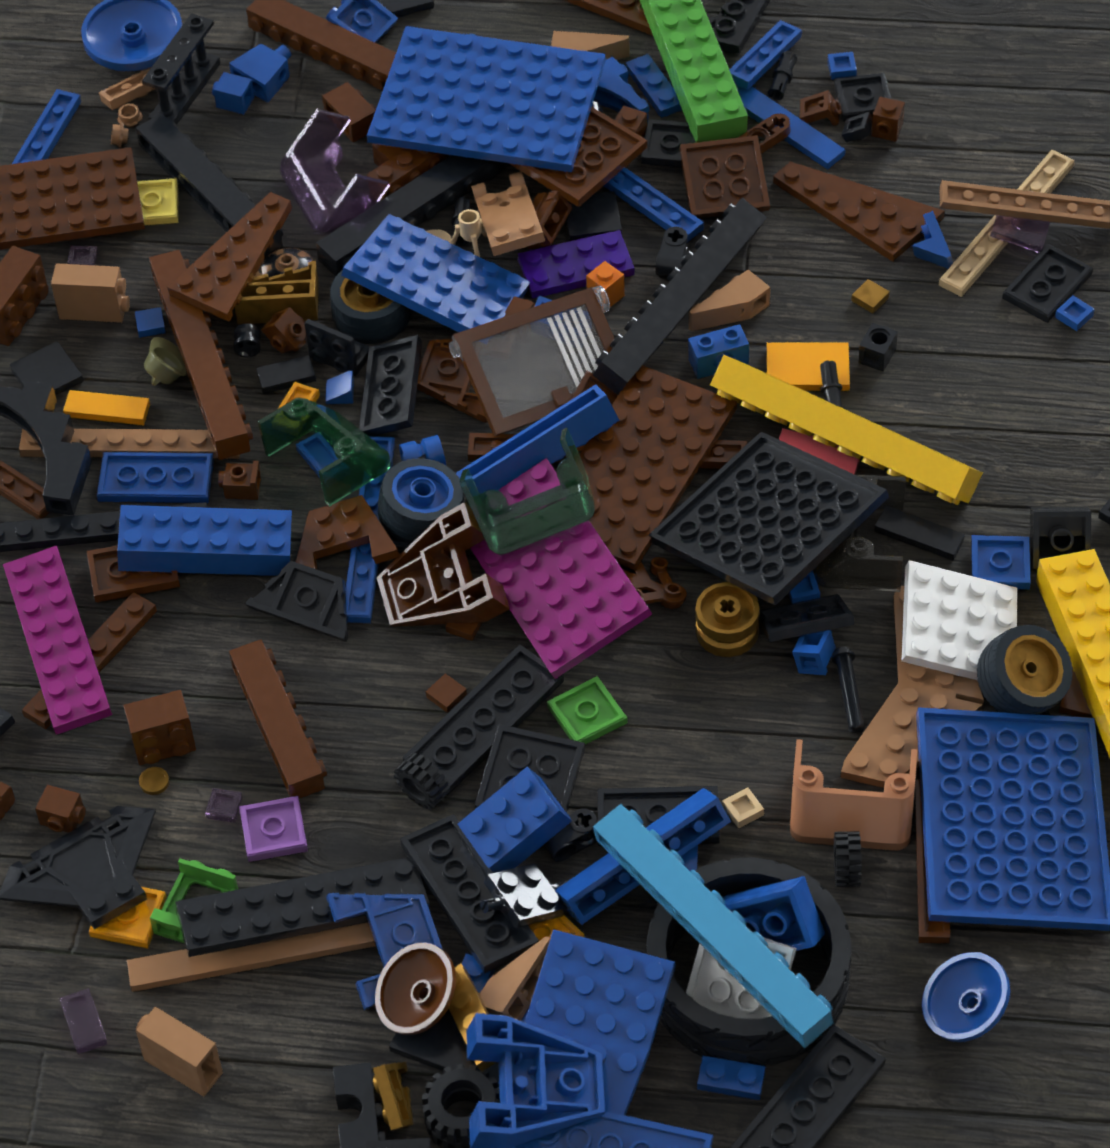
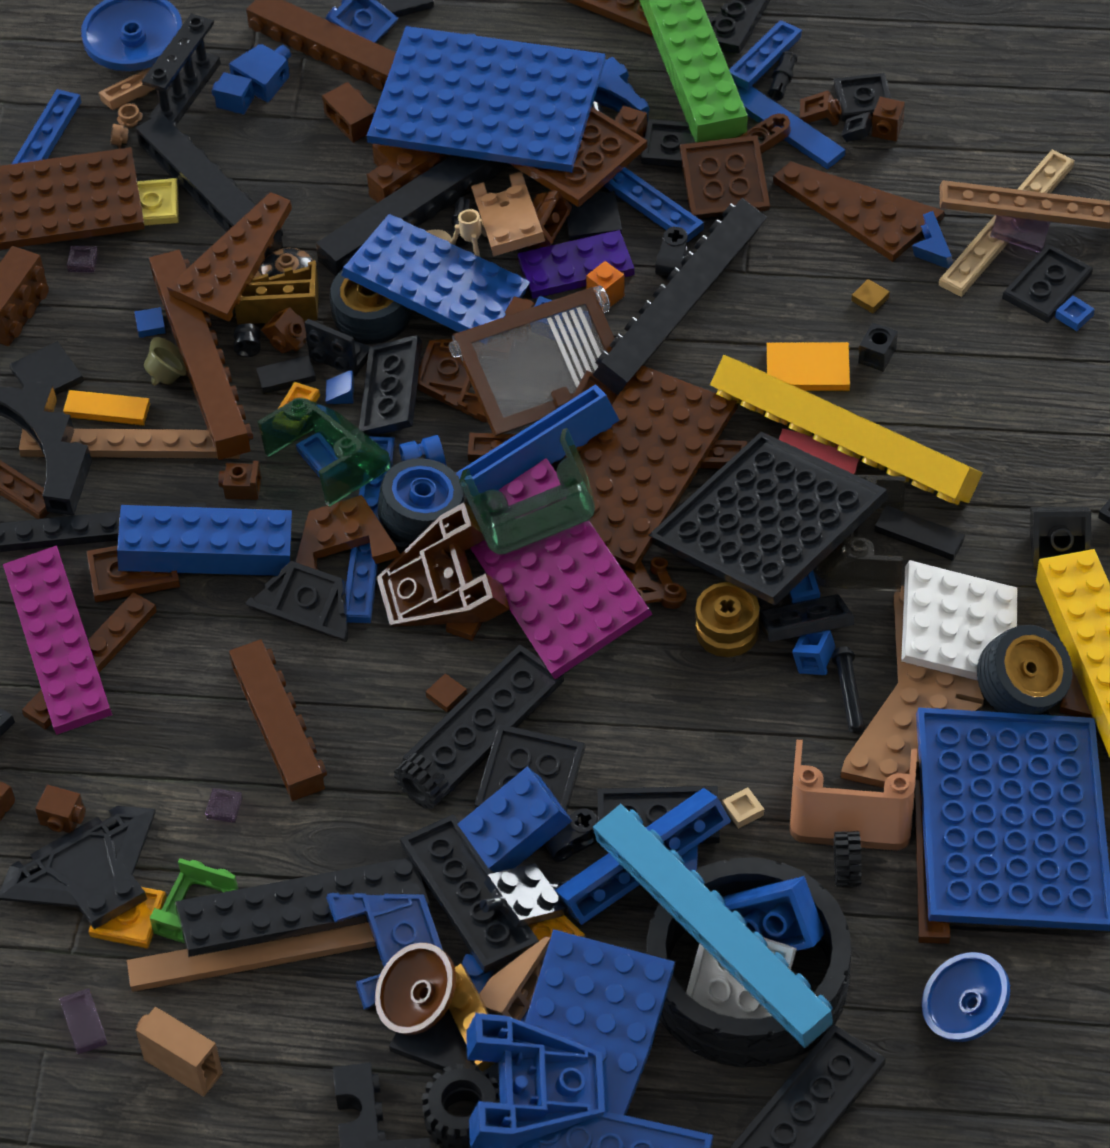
medium nougat brick [51,264,130,322] -> none
blue tile [97,452,214,503] -> none
reddish brown brick [123,689,196,766] -> none
pearl gold piece [139,767,169,795] -> none
medium lavender tile [239,796,308,862] -> none
clear purple windscreen [280,109,390,232] -> none
pearl gold wing [373,1062,414,1130] -> none
bright green tile [547,676,627,745] -> none
medium nougat slope [551,31,630,60] -> none
blue plate [626,54,682,118] -> none
blue brick [688,324,749,379] -> none
medium nougat slope [689,270,770,331] -> none
blue plate [697,1056,765,1100] -> none
black axle [820,360,842,408] -> none
blue plate [827,52,857,80] -> none
blue plate [971,535,1031,590] -> none

